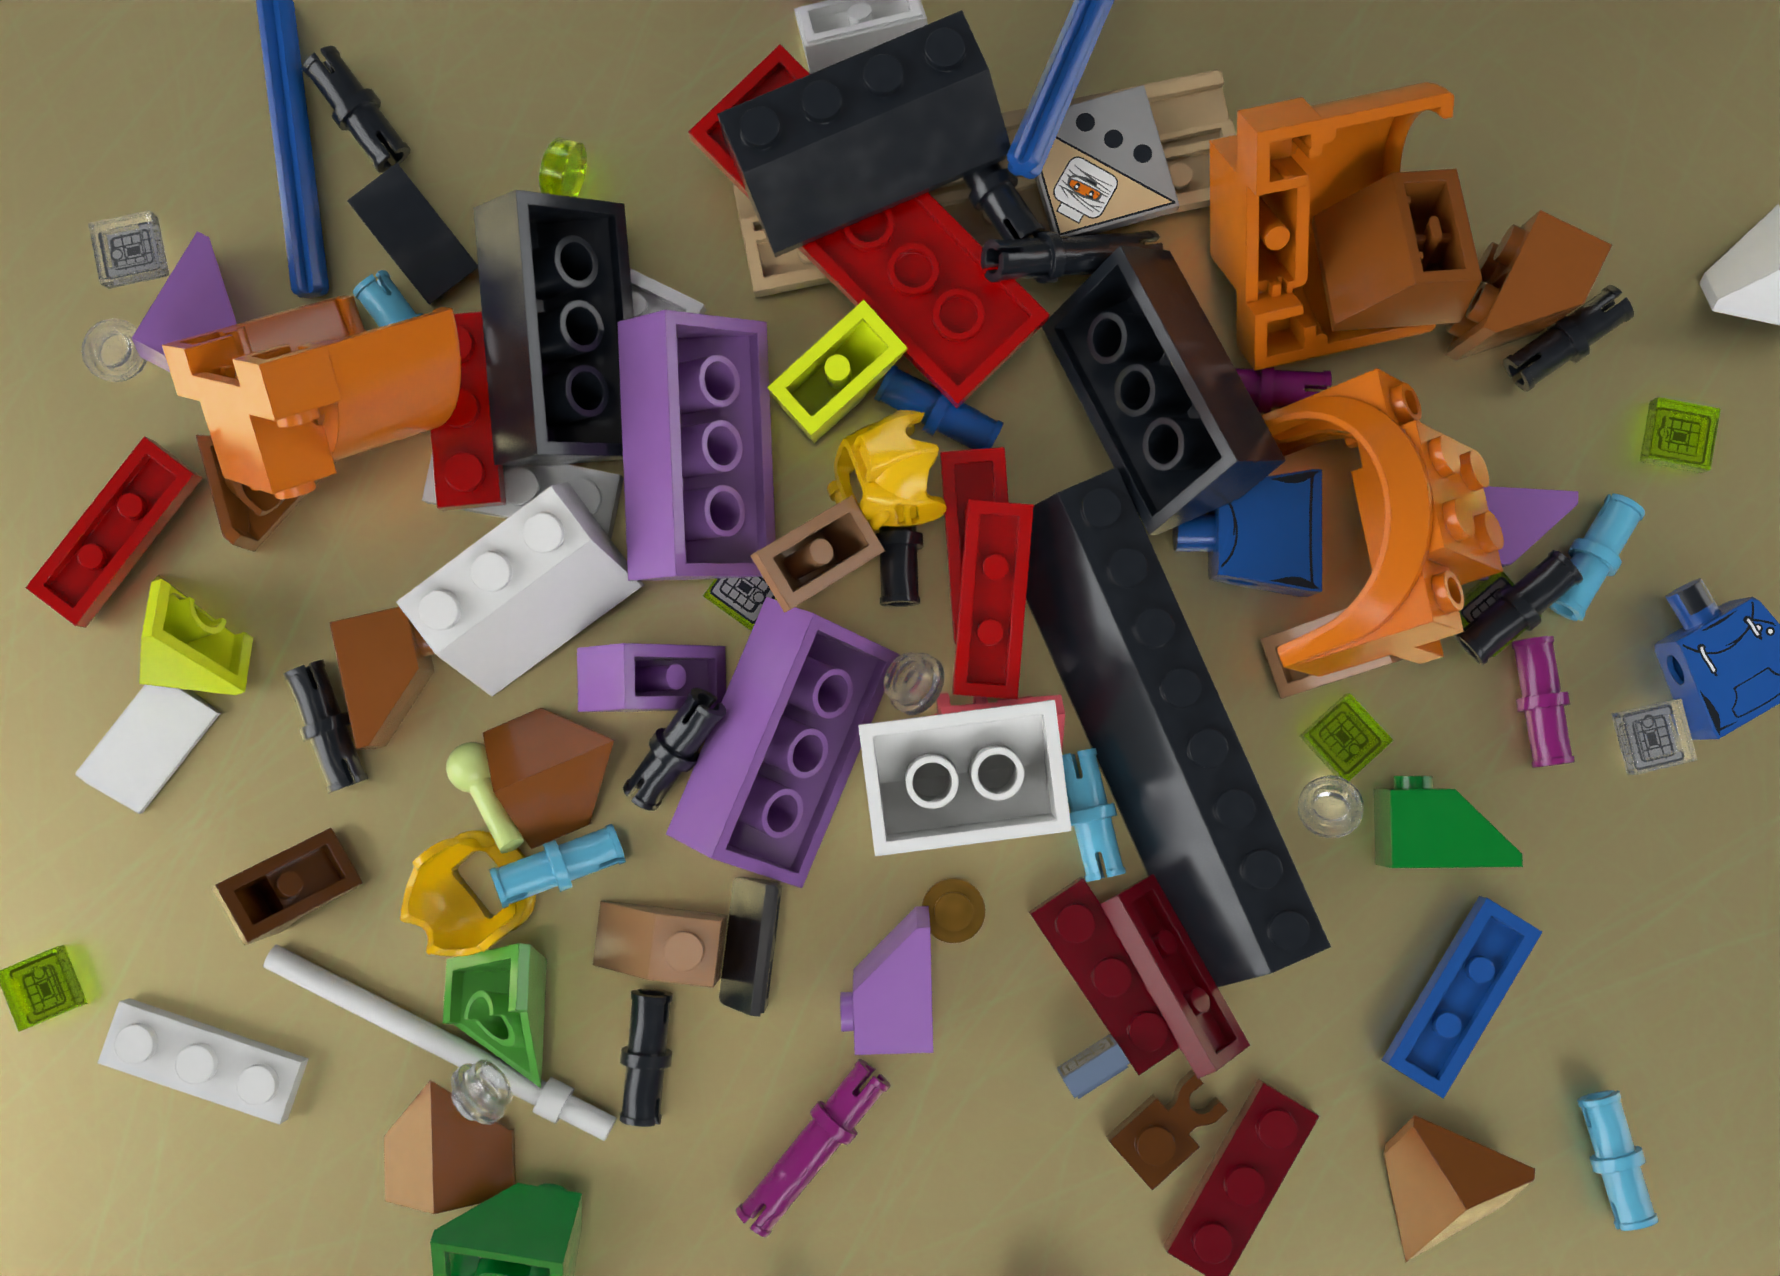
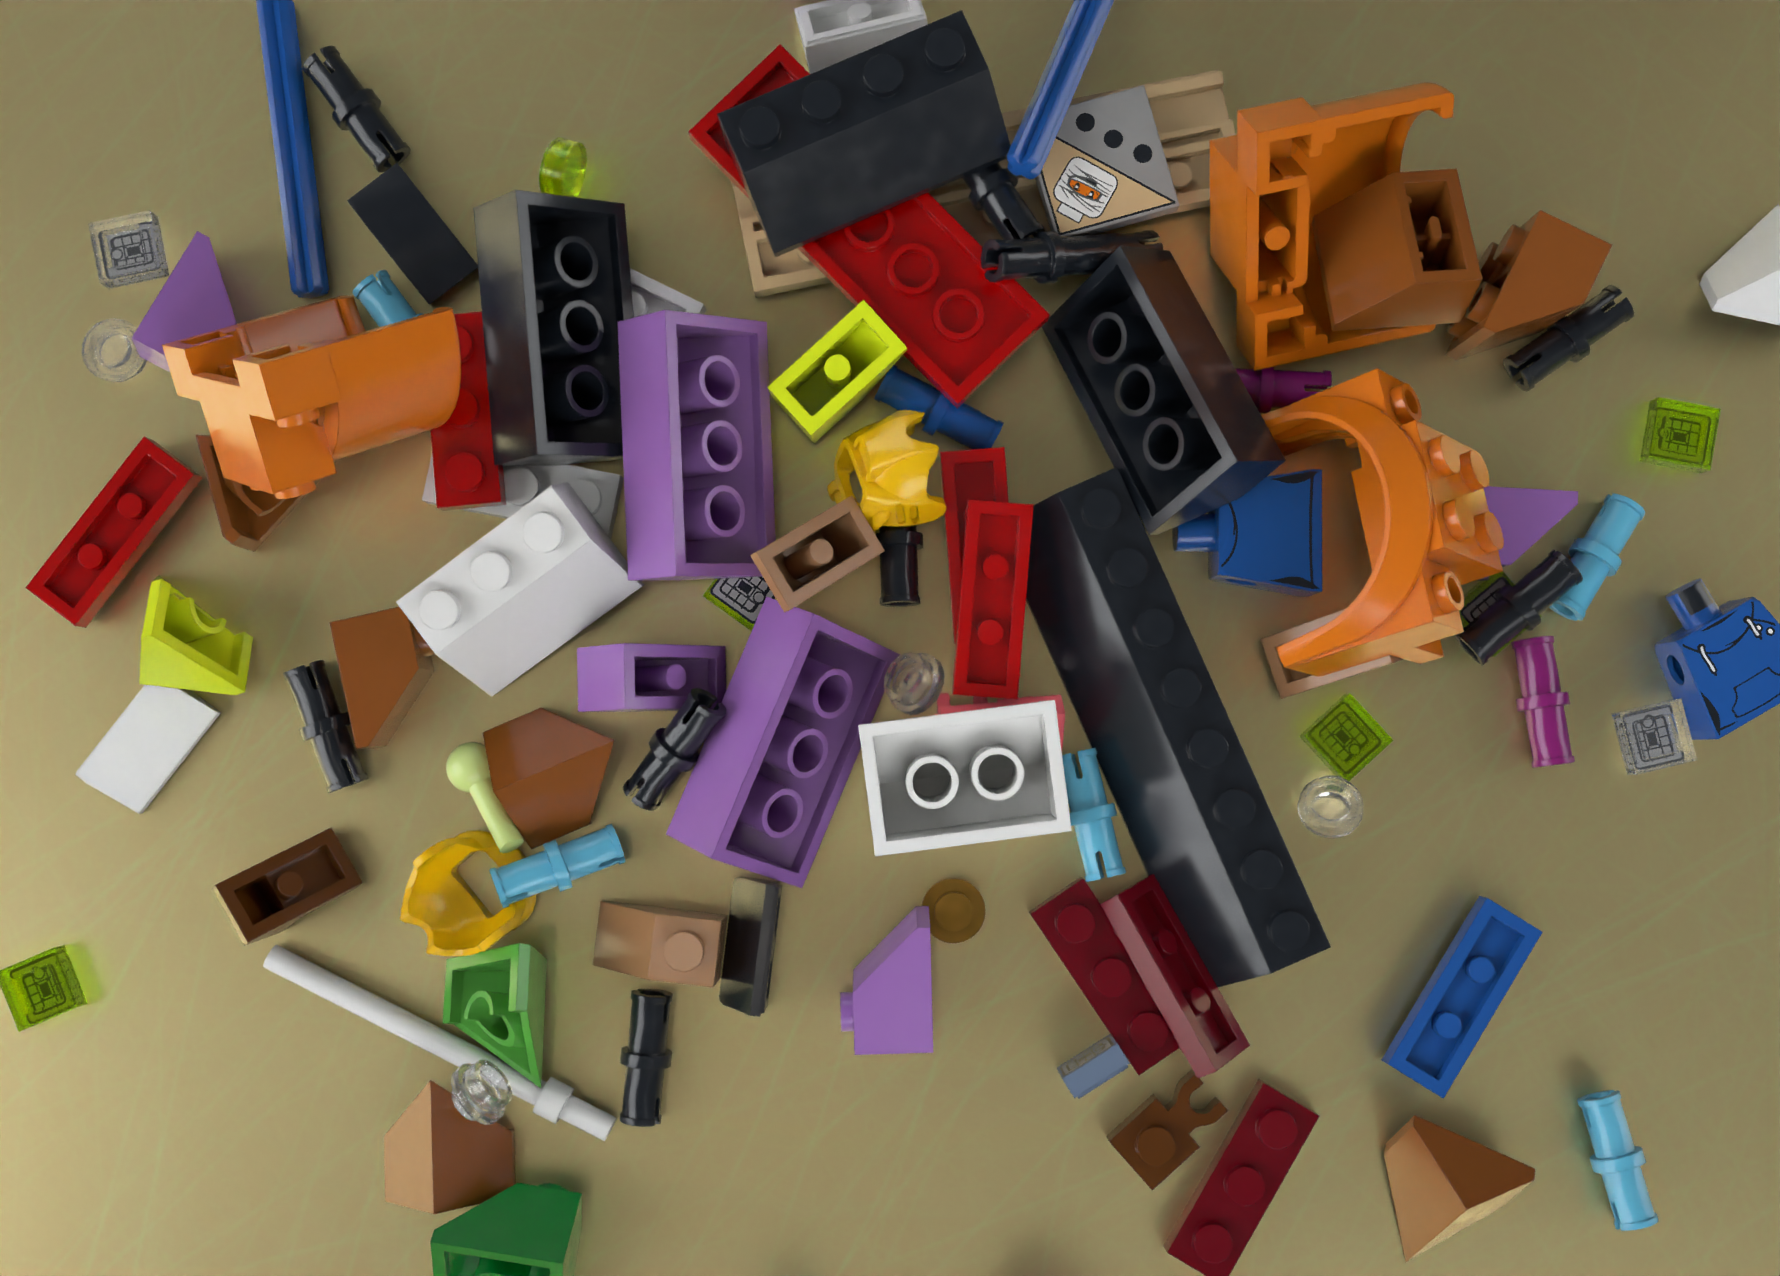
white plate [98,998,309,1125] -> none
magenta pin [736,1059,891,1238] -> none
green slope [1374,776,1523,868] -> none

